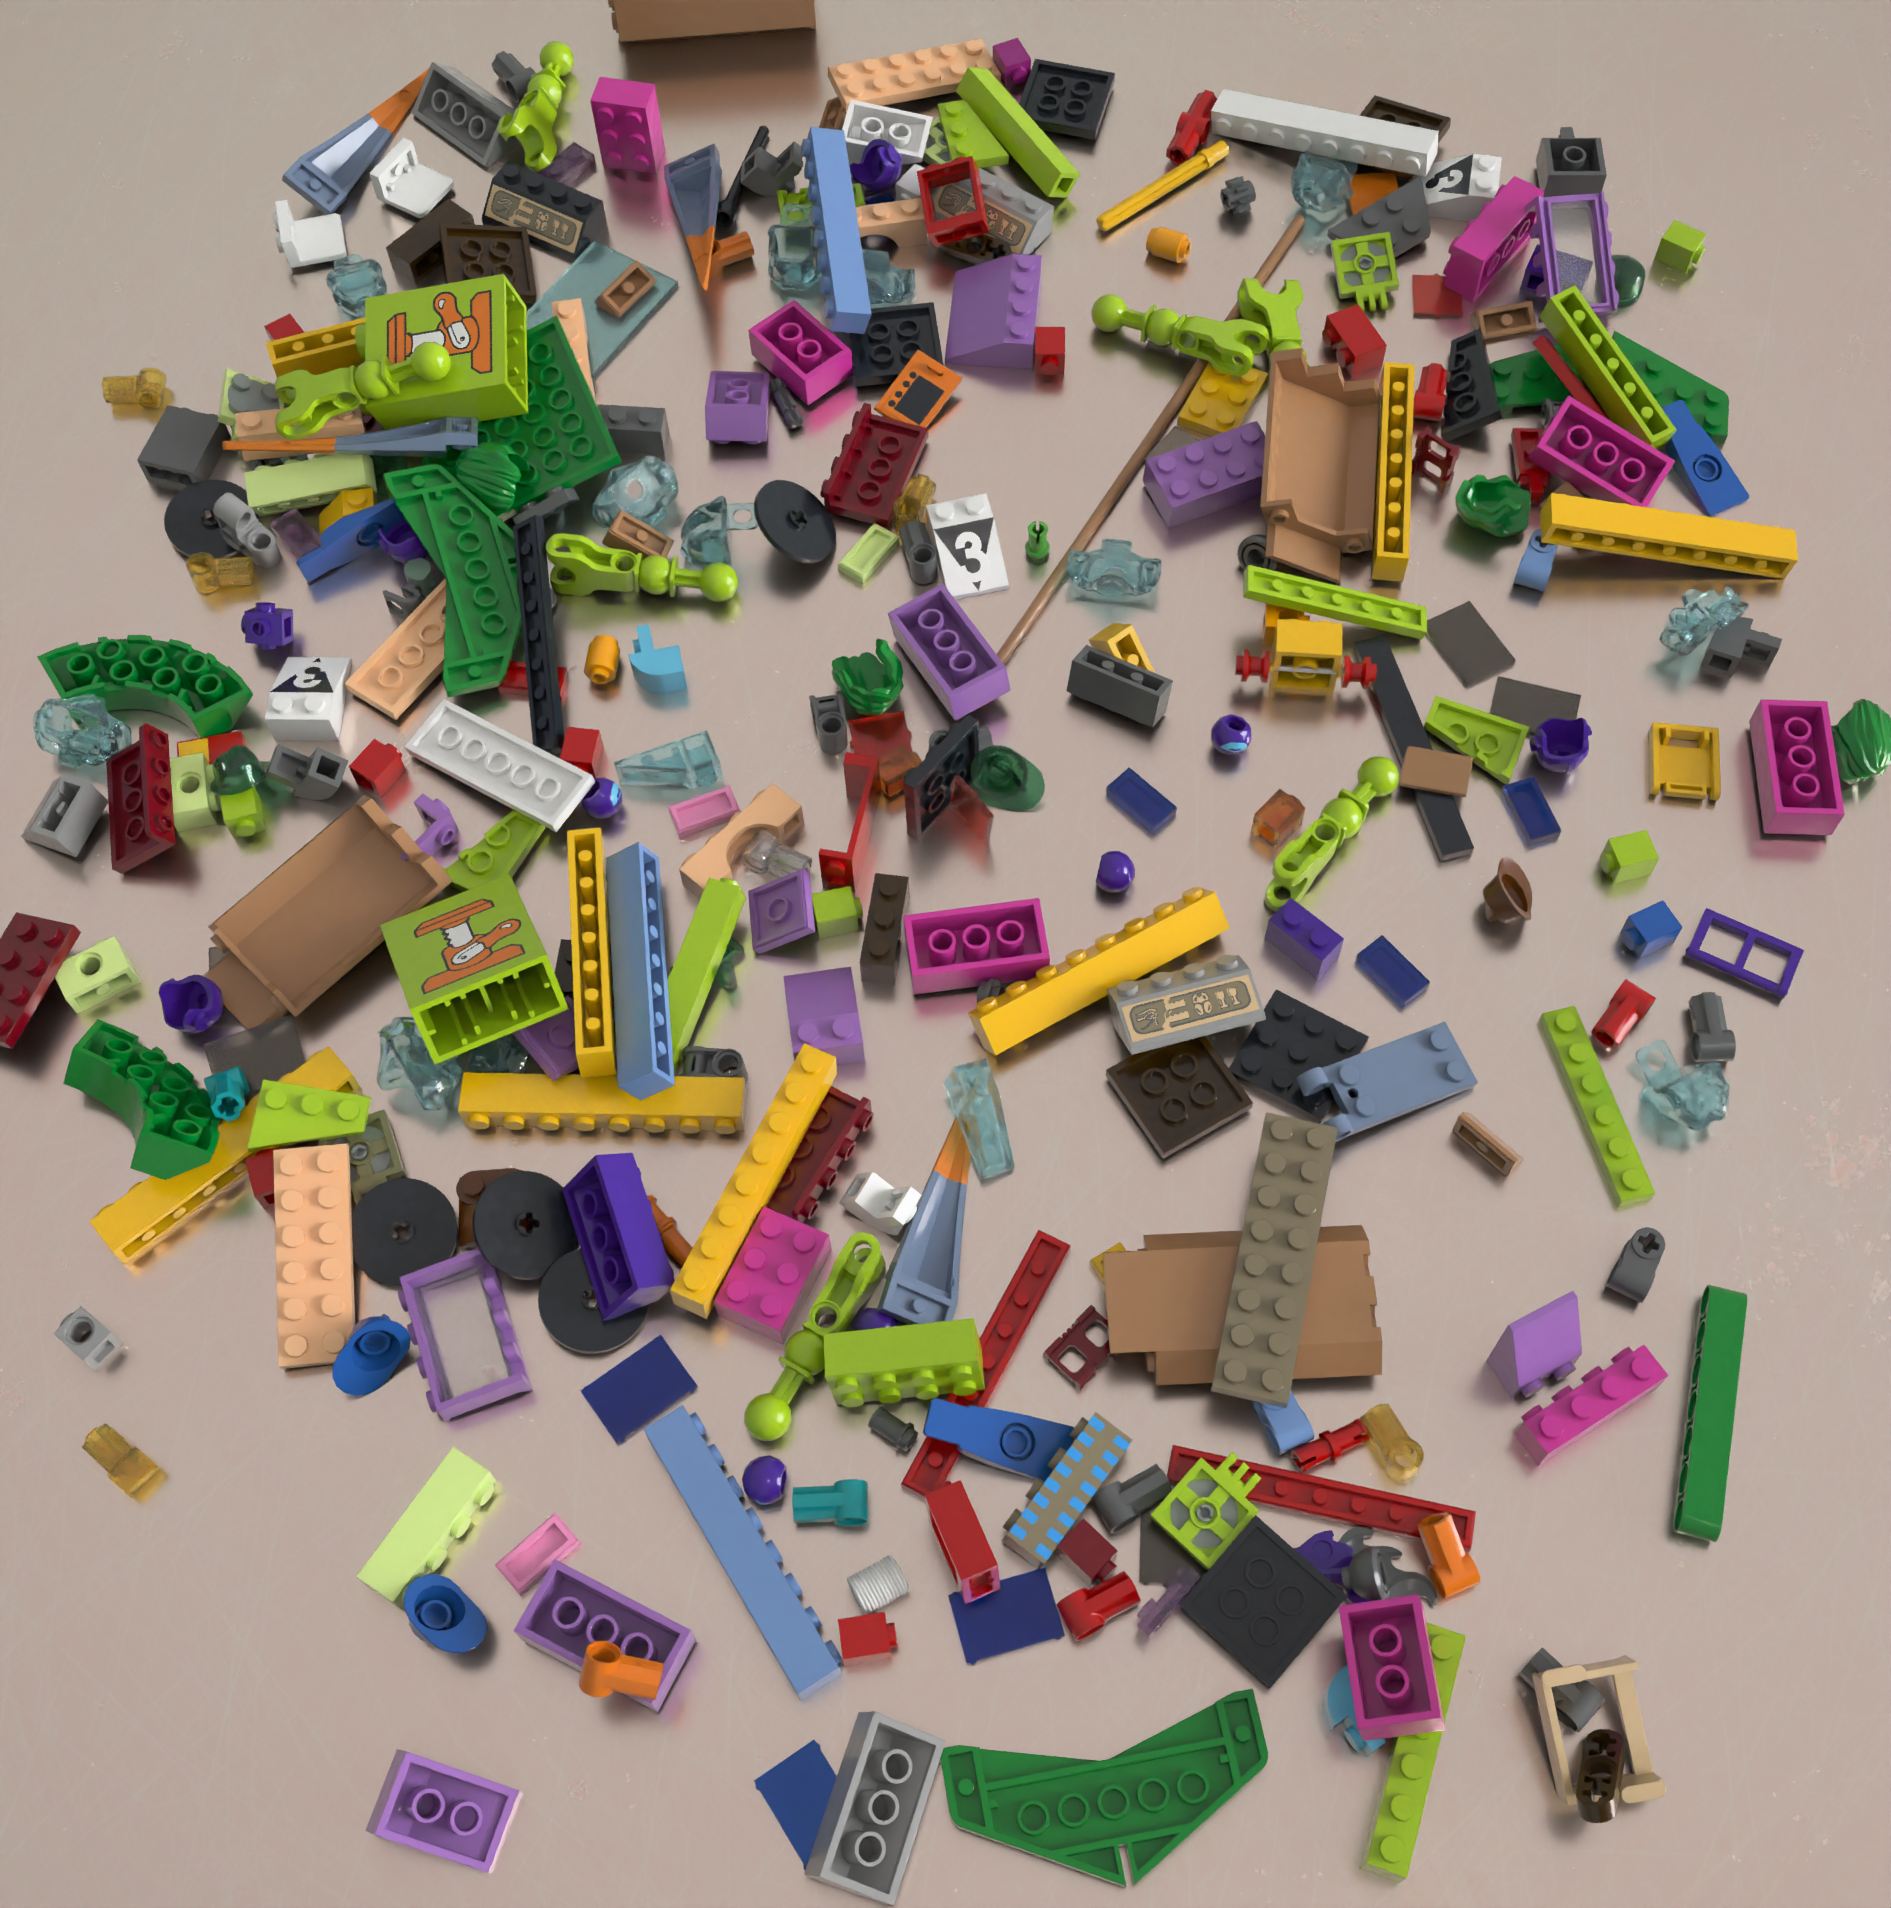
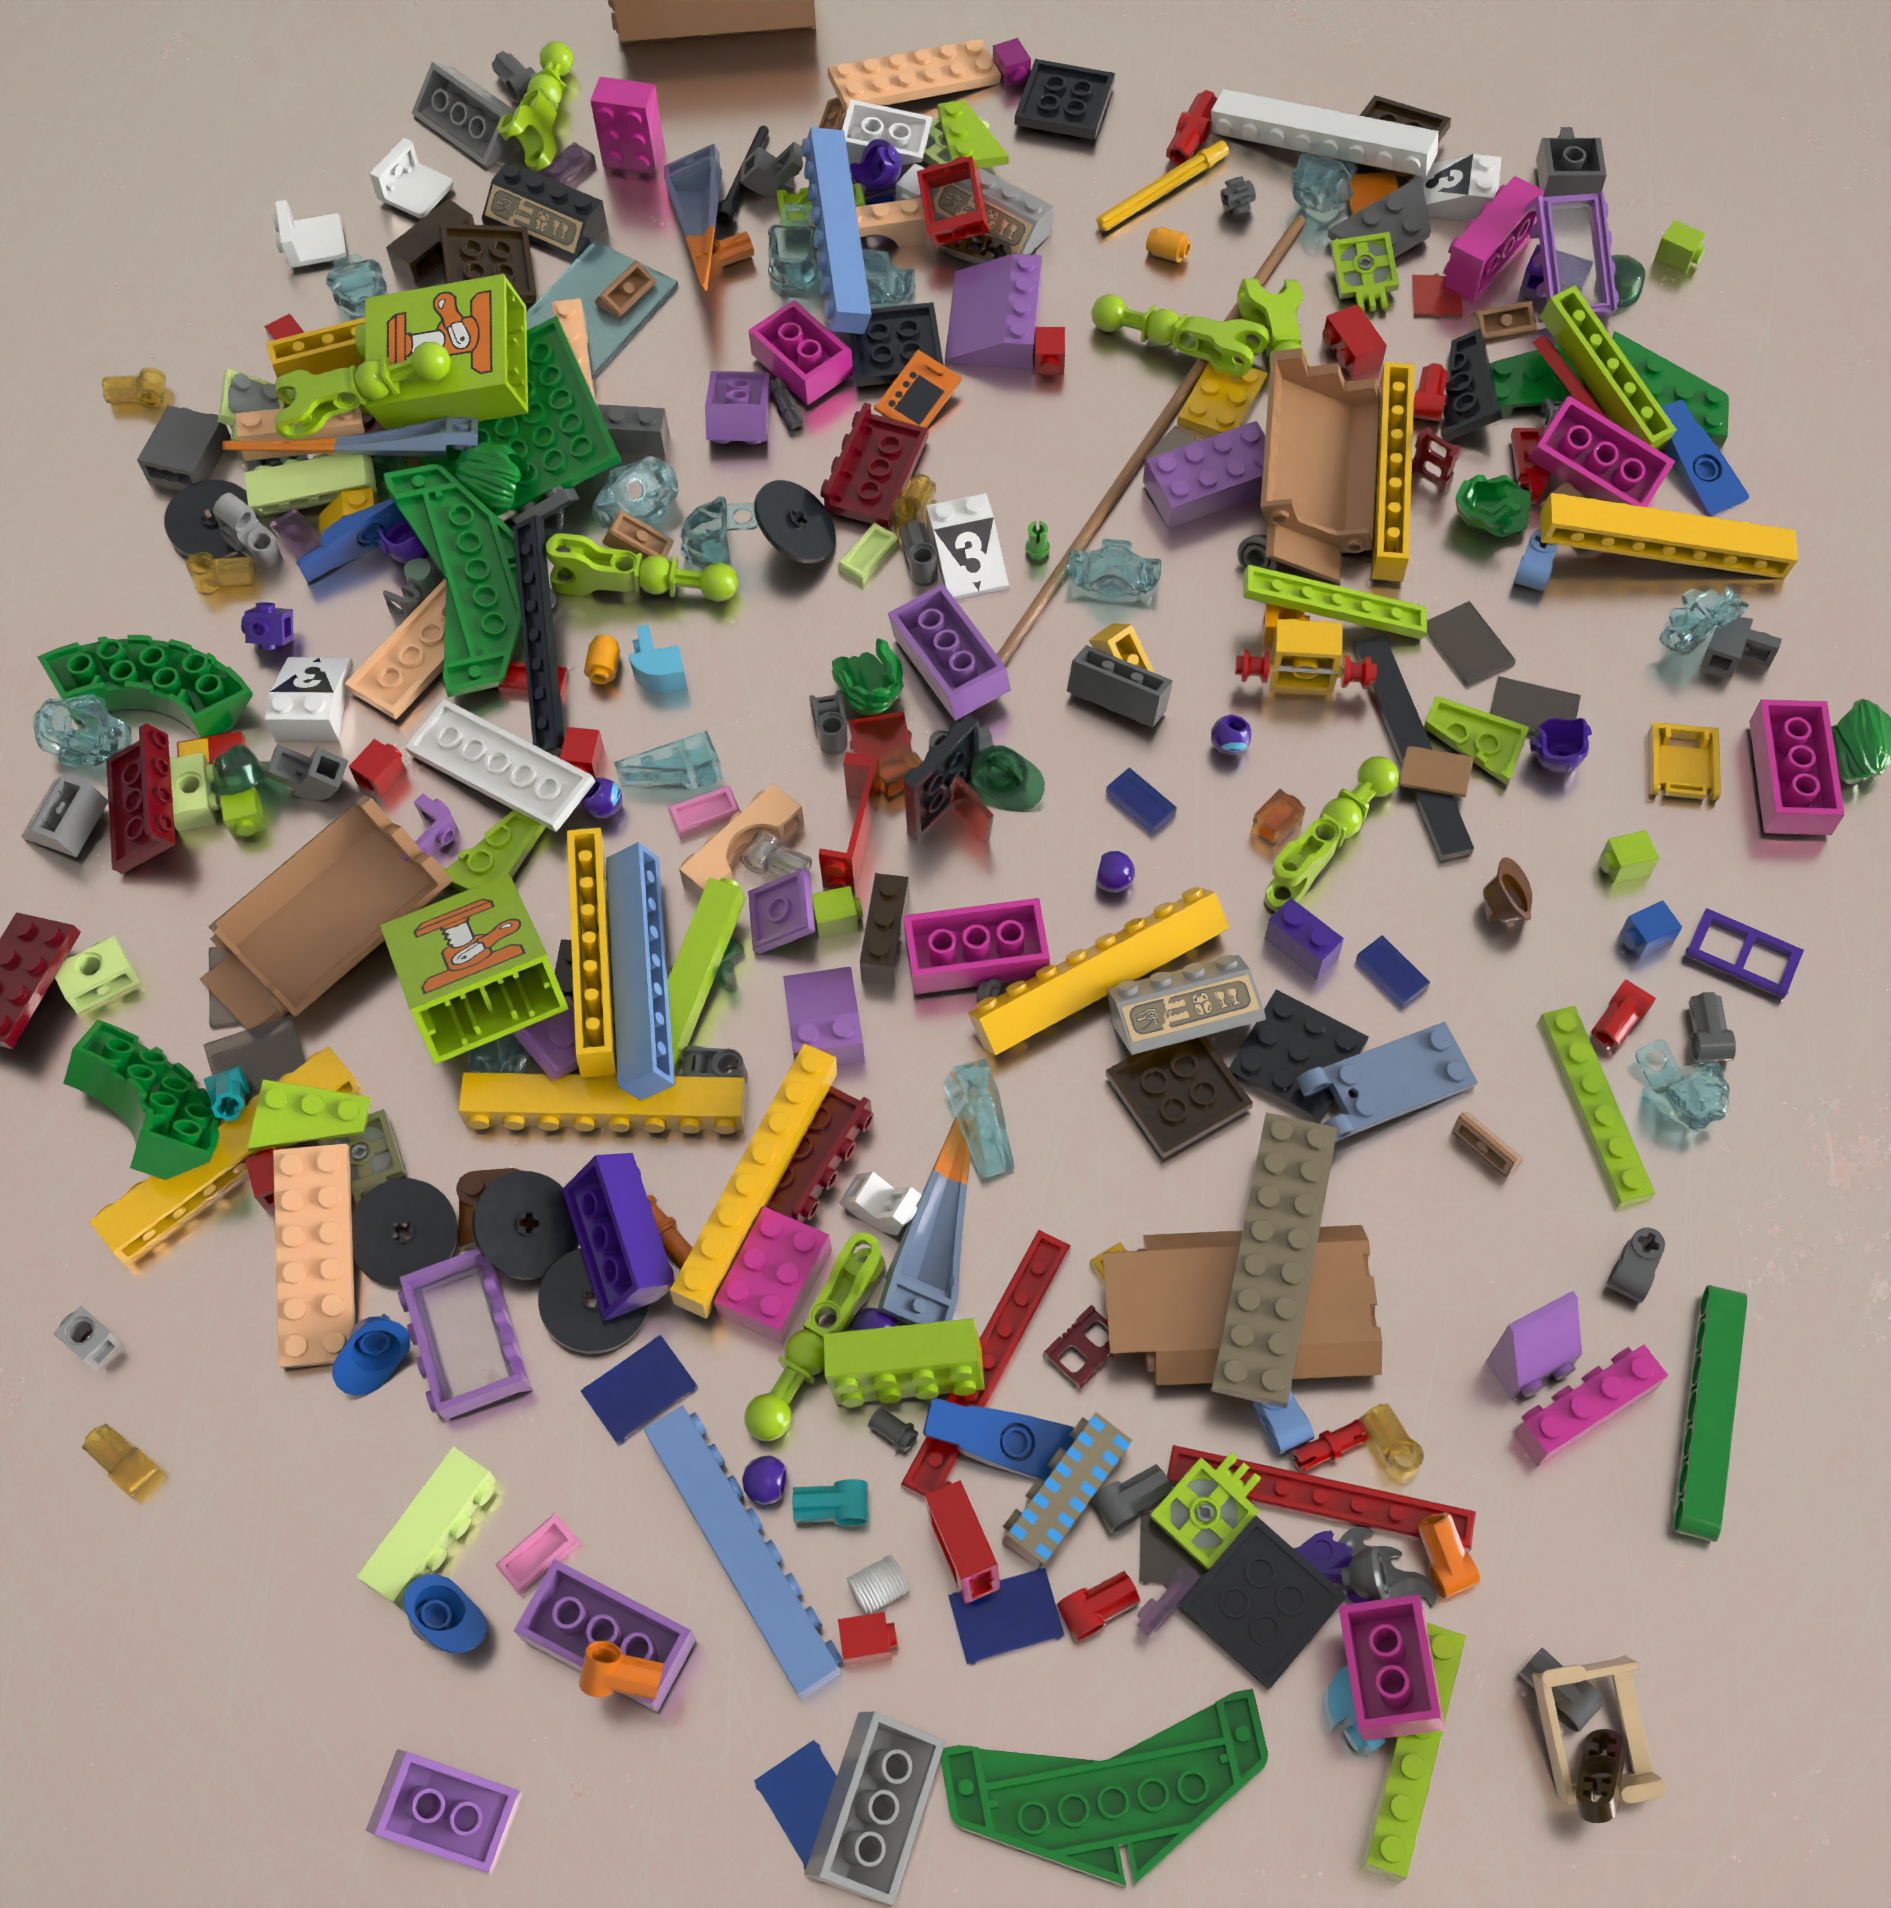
dark purple cap [158,975,223,1034] -> none
sand blue plate [282,69,429,215] -> none
clear light blue piece [376,1016,462,1111] -> none
lime brick [956,67,1080,198] -> none
dark red brick [1056,1518,1118,1587] -> none
clear blue tile [1502,777,1562,845] -> none

